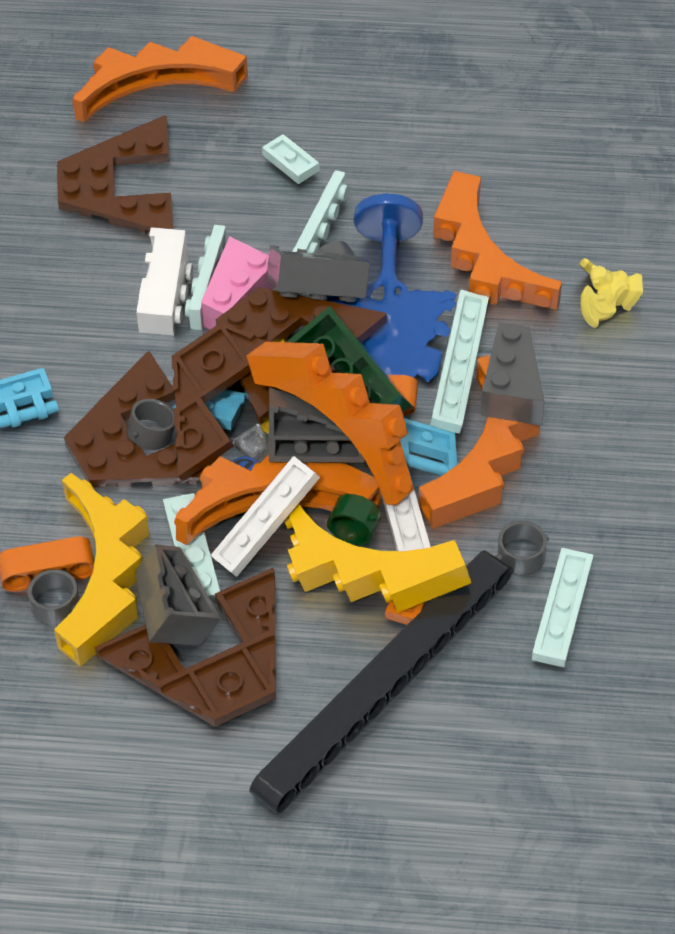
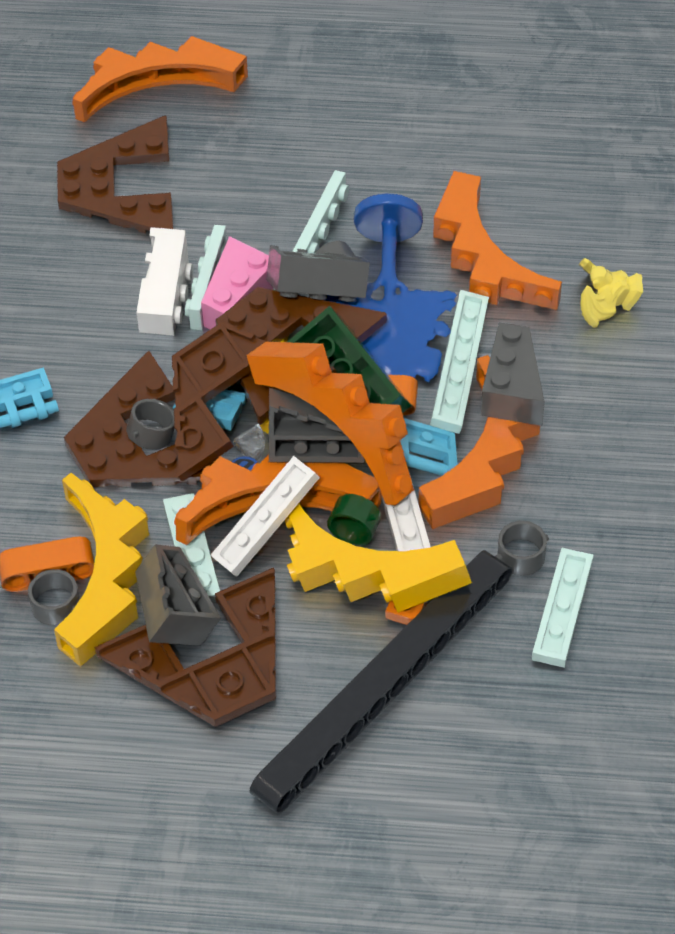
light aqua plate [262,134,320,184] -> none

